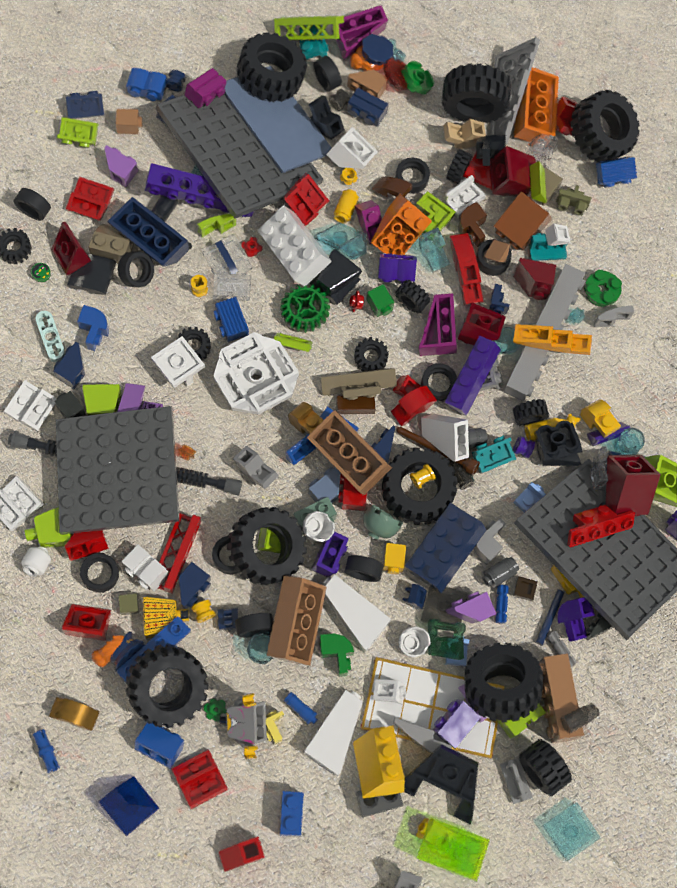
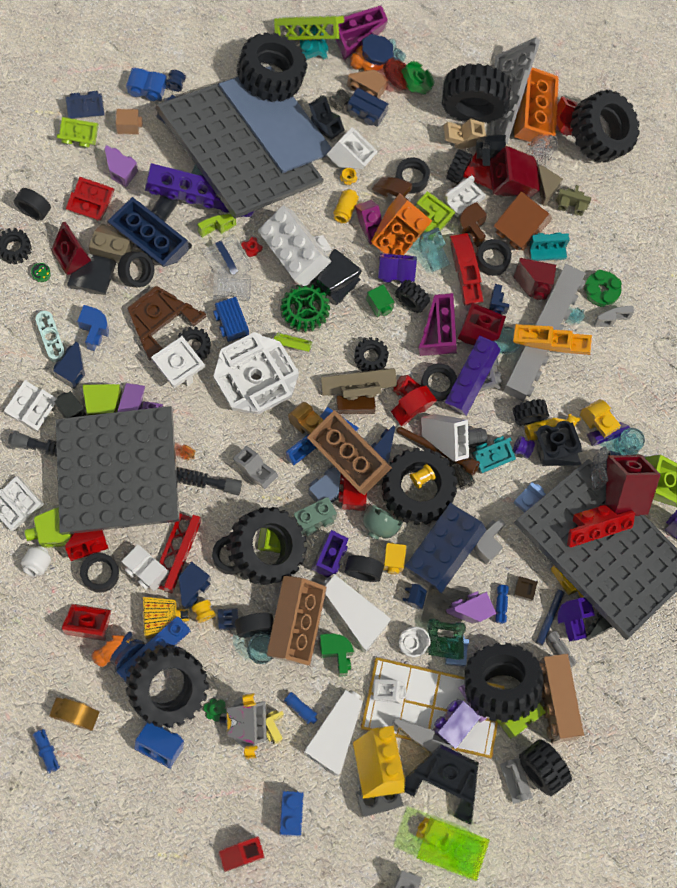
clear blue slope [99,776,160,836] -> none
olive piece [119,593,139,615] -> none
red slope [172,749,228,809] -> none
magenta brick [184,68,227,108] -> none
yellow bush [191,275,208,298] -> none
red slope [283,173,329,226] -> none
white hair [303,511,335,542] -> none
black tyre [313,55,342,92] -> none
clear light blue slope [314,223,367,260] -> none
red plate [349,291,364,312] -> none
dark grey head [483,557,519,588] -> none
medium nougat slope [485,240,510,262] -> none
lime slope [530,161,547,203] -> none
clear light blue plate [542,802,601,862] -> none
white slope [545,224,571,246] -> none
clear smoke hinge [560,703,600,734] -> none
blue brick [596,156,637,187] -> none
none -> reddish brown wing [127,286,206,361]

